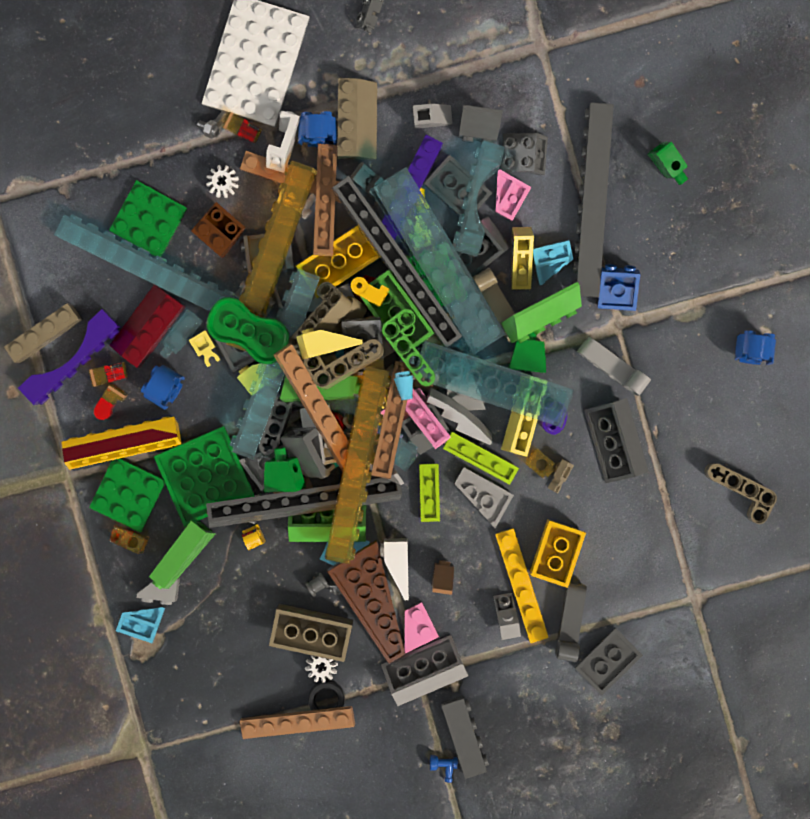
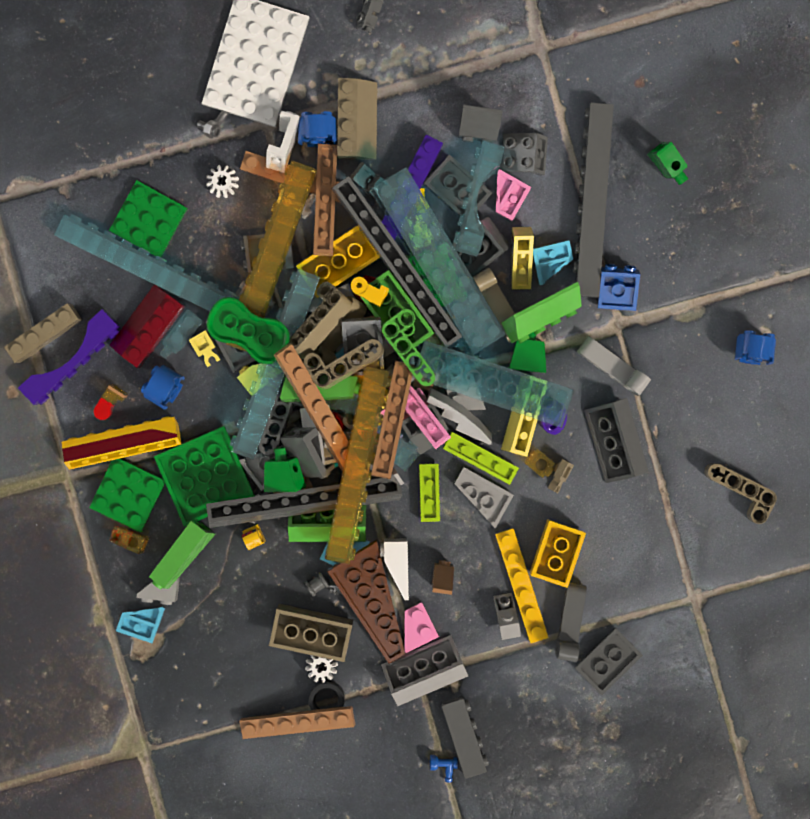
leg [89,362,128,387] -> none
reddish brown slope [191,202,246,258] -> none
leg [223,112,263,143] -> none
light yellow slope [296,328,363,360] -> none
medium azure cone [394,371,413,400] -> none
light grey slope [413,104,453,129] -> none

